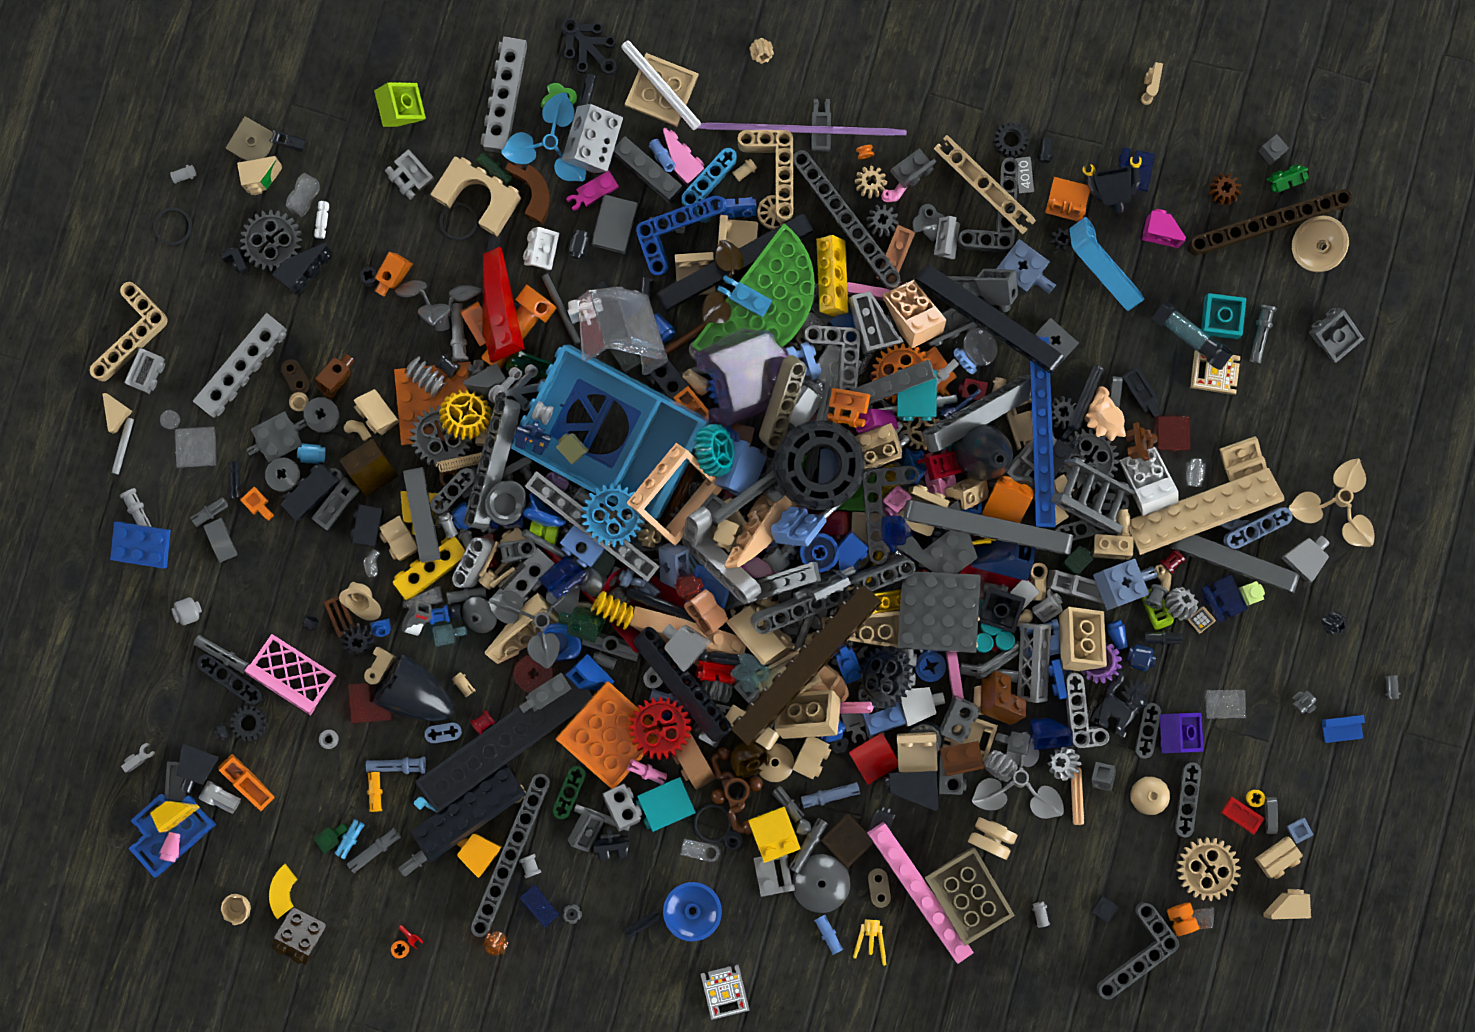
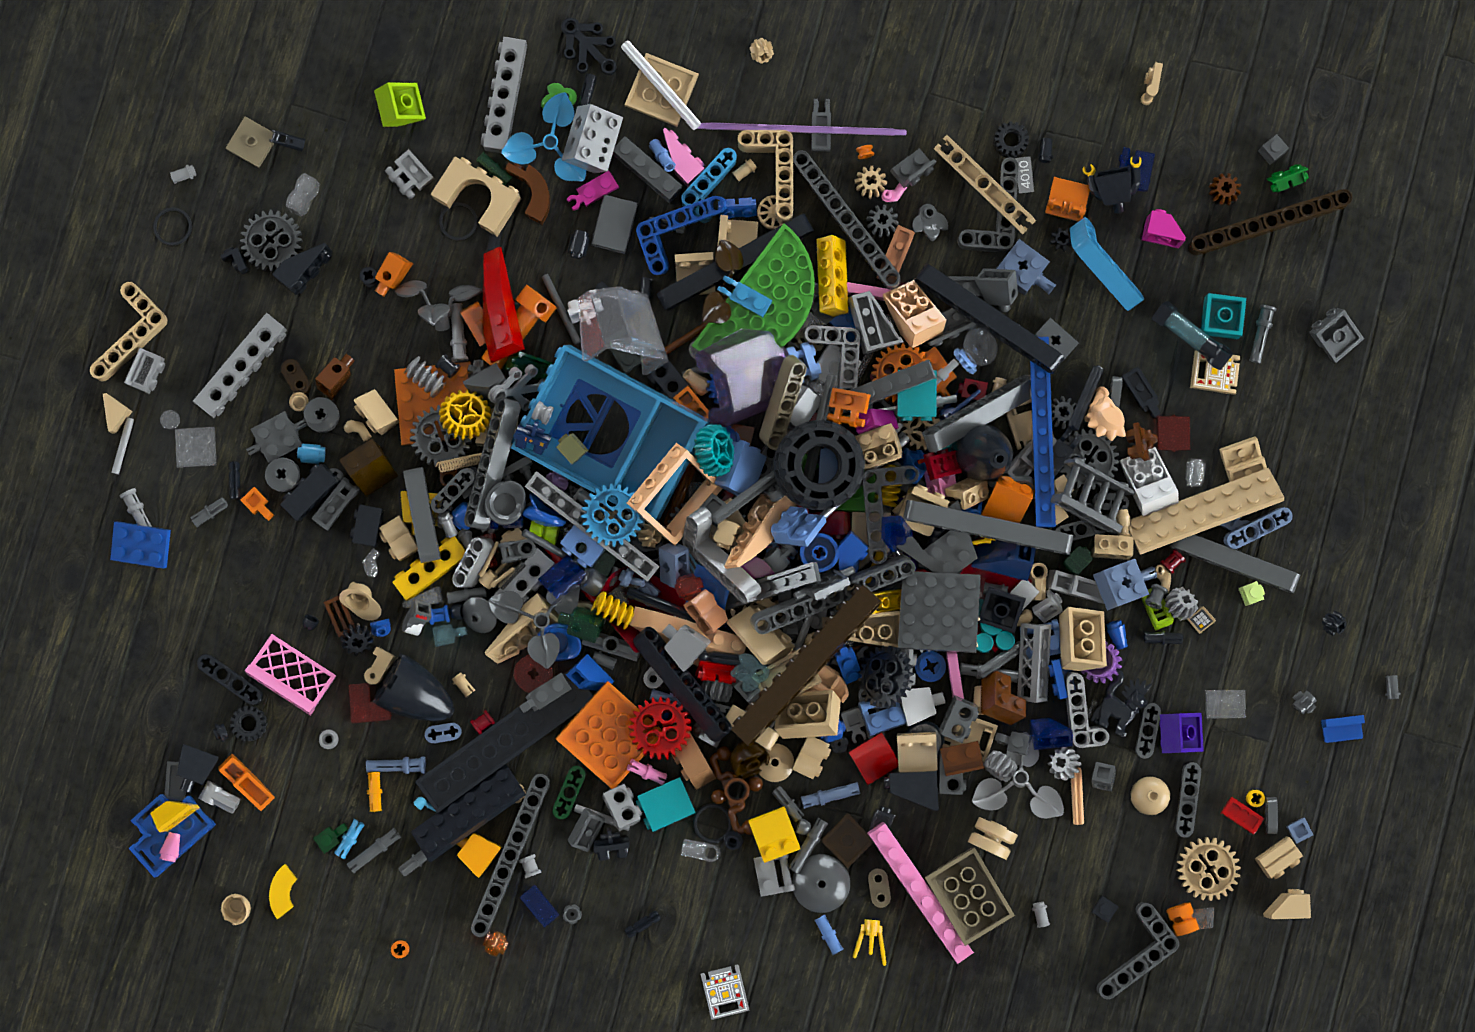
light grey plate [121,743,155,773] -> none
light grey head [171,597,202,625] -> none
dark grey pin [193,635,249,674] -> none
dark grey slope [204,518,238,562] -> none
tan slope [237,156,282,195] -> none
bracket [272,908,326,965] -> none
white axle [314,201,329,239] -> none
red hand [398,925,423,949] -> none
white bracket [523,227,559,270] -> none
blue cone [650,313,676,342] -> none
blue dish [663,882,722,941] -> none
bright pink axle [839,702,874,714] -> none
bright pink bracket [882,485,912,519] -> none
light grey panel [934,216,960,260] -> none
dark blue head [1127,644,1157,672] -> none
clear blue plate [1202,575,1248,623] -> none
light grey torso [1282,536,1330,583] -> none
tan plant [1289,458,1374,547] -> none
tan dish [1292,216,1349,272] -> none

